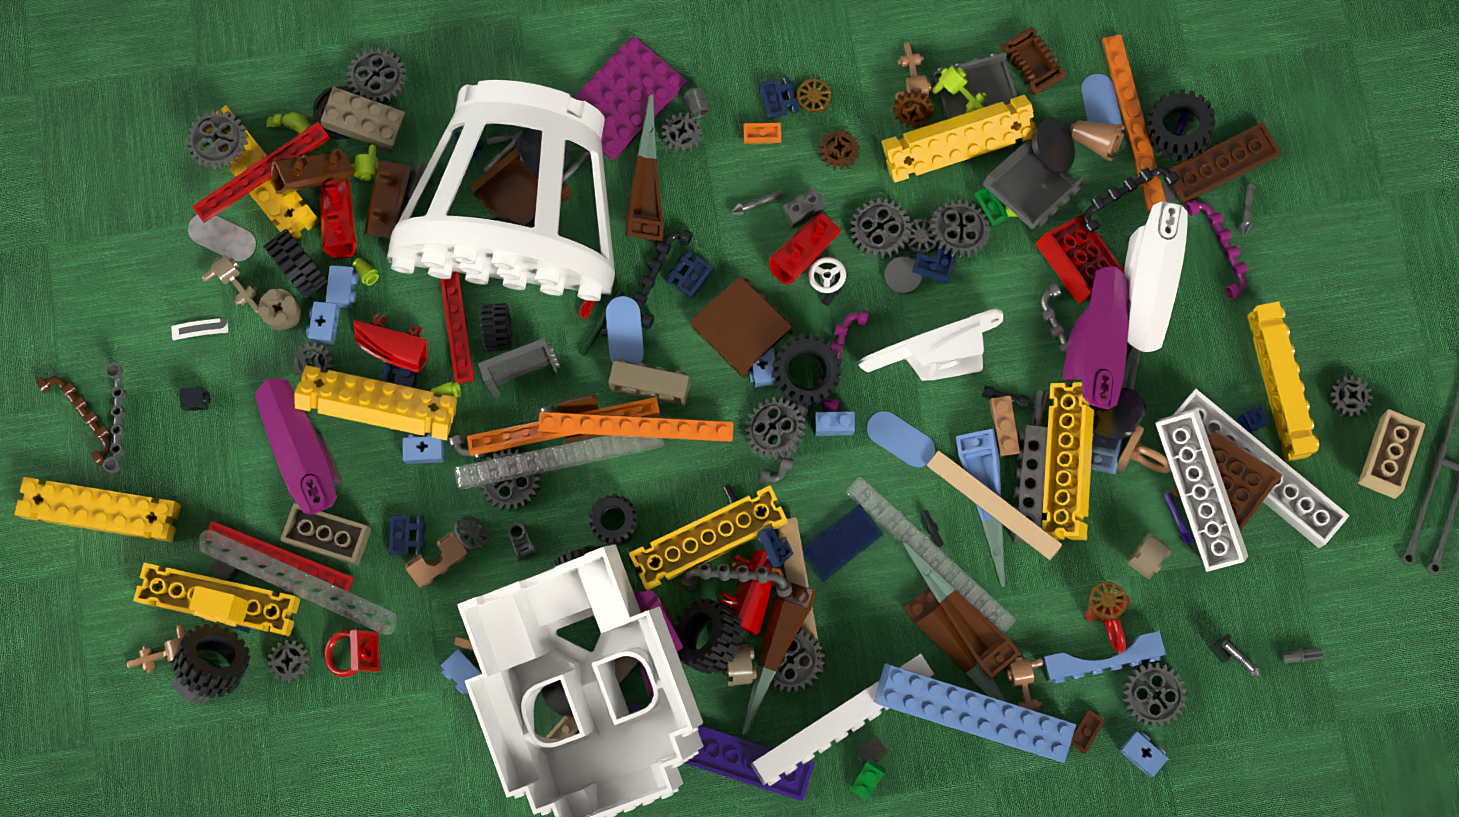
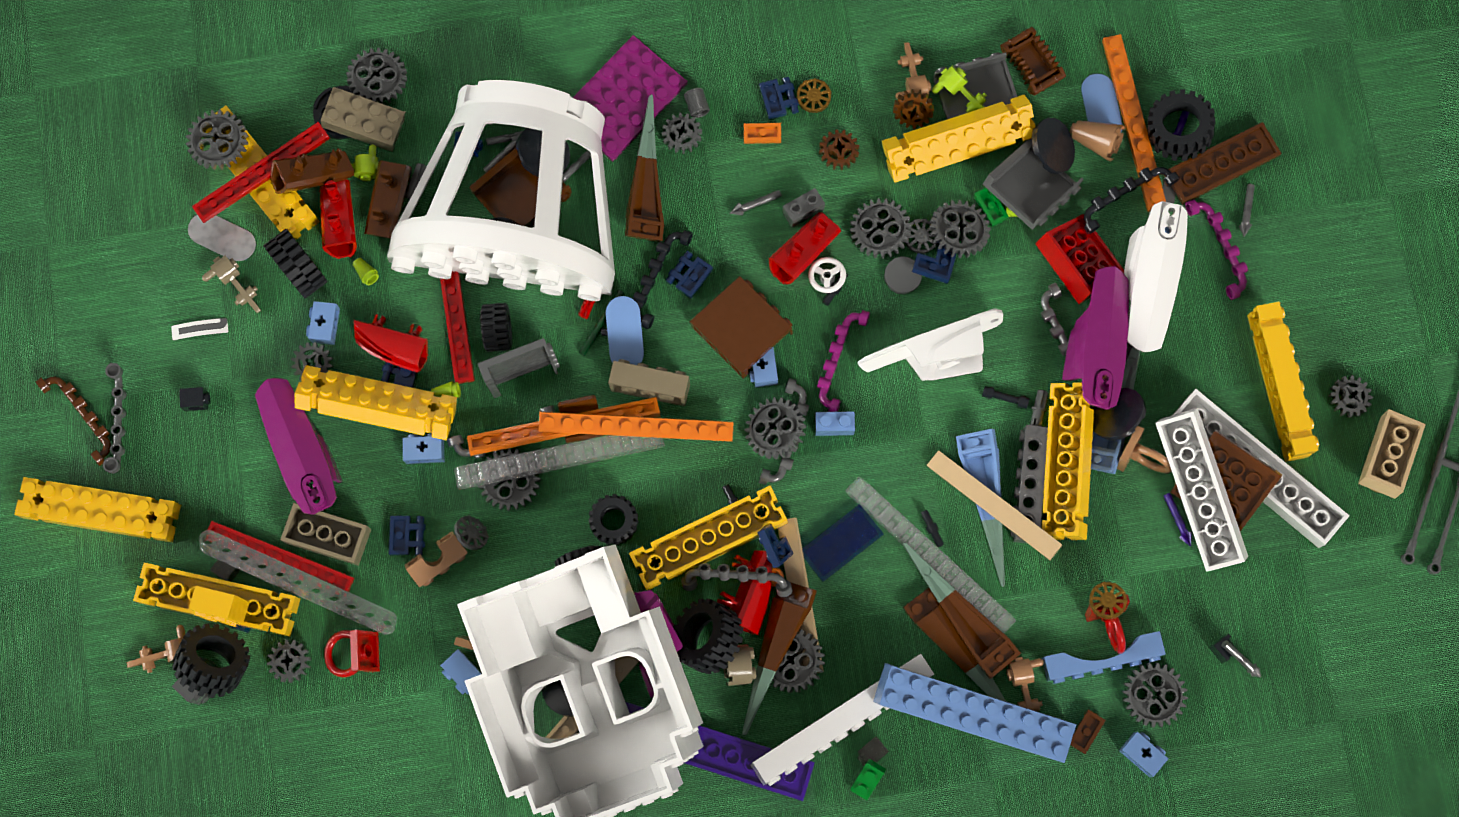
dark tan brick [258,289,302,331] -> none
lime piece [266,112,327,145] -> none
medium blue brick [326,266,358,308] -> none
dark grey piece [508,522,537,562] -> none
black tyre [772,334,843,406] -> none
medium blue sticker [867,411,935,467] -> none
medium nougat arch [989,396,1020,457] -> none
dark tan brick [1127,532,1173,579] -> none
clear blue brick [1238,405,1269,433] -> none
dark grey axle [1281,647,1323,664] -> none

